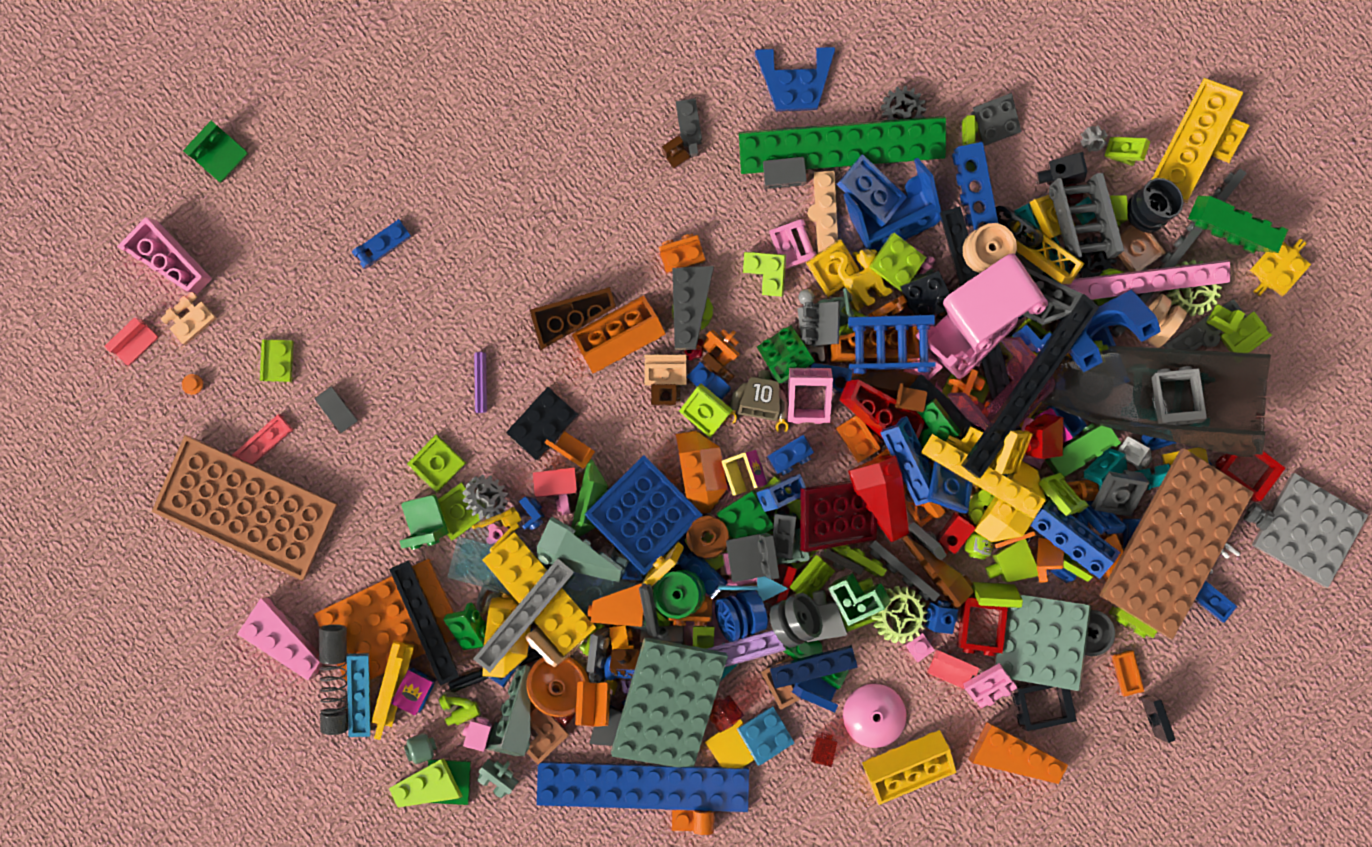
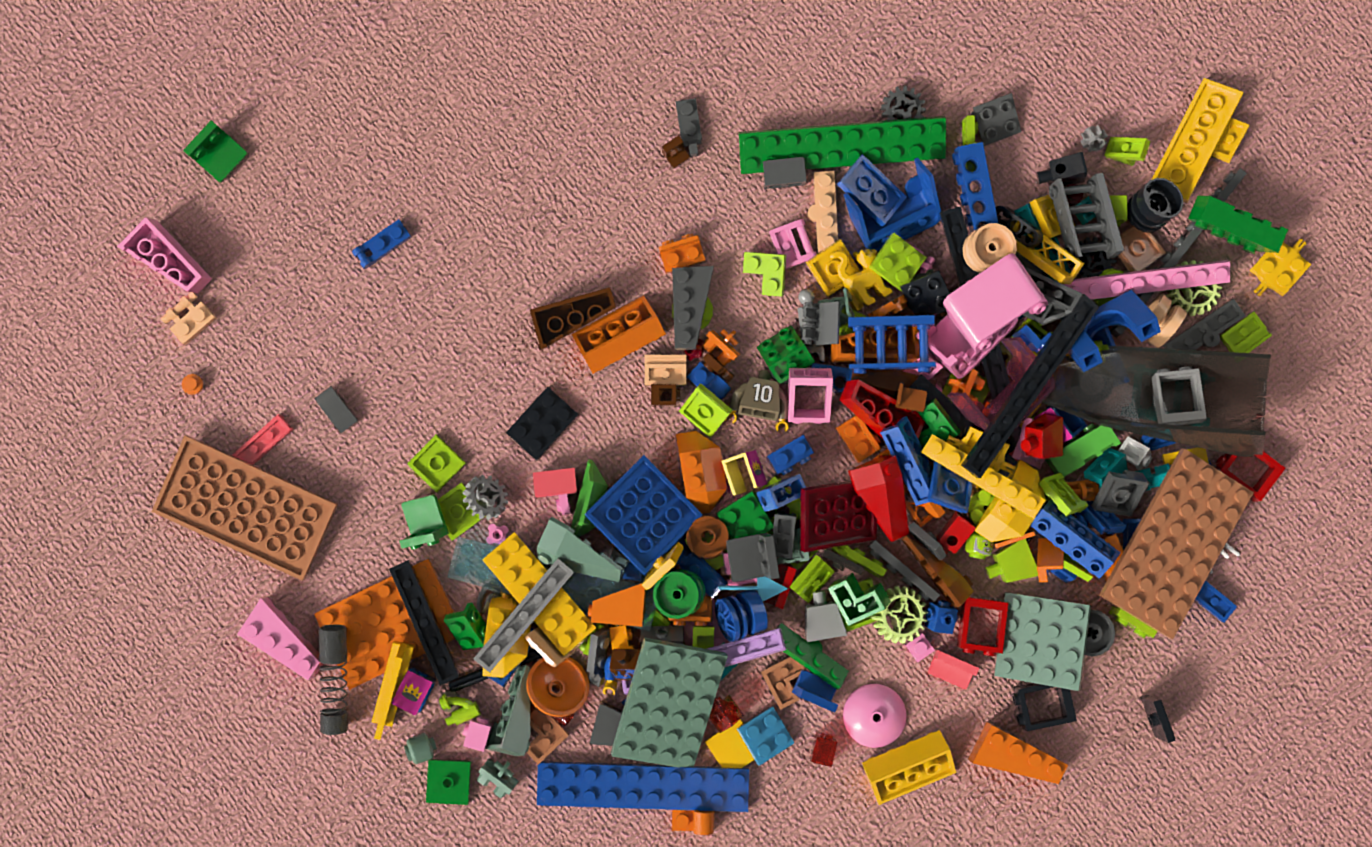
coral panel [104,317,158,365] -> none
lime plate [260,339,294,382] -> none
dark azure plate [347,653,371,737] -> none
lime wing [389,758,463,808] -> none
yellow plant [472,507,521,552] -> none
medium lavender axle [474,352,487,413] -> none
blue bracket [519,496,545,530] -> none
orange panel [544,431,595,469] -> none
orange panel [575,681,610,727] -> none
dark grey axle [639,583,660,637] -> none
blue wing [755,47,835,112] -> none
dark blue plate [769,645,858,689] -> none
dark grey wheel [770,593,823,648] -> none
bright pink plate [963,663,1018,709] -> none
lime tile [972,582,1023,608] -> none
yellow plate [995,430,1033,474] -> none
orange tile [1111,650,1144,697] -> none
lime panel [1206,304,1245,334] -> none
dark grey wheel [1243,502,1275,531] -> none
light grey plate [1252,473,1368,588] -> none

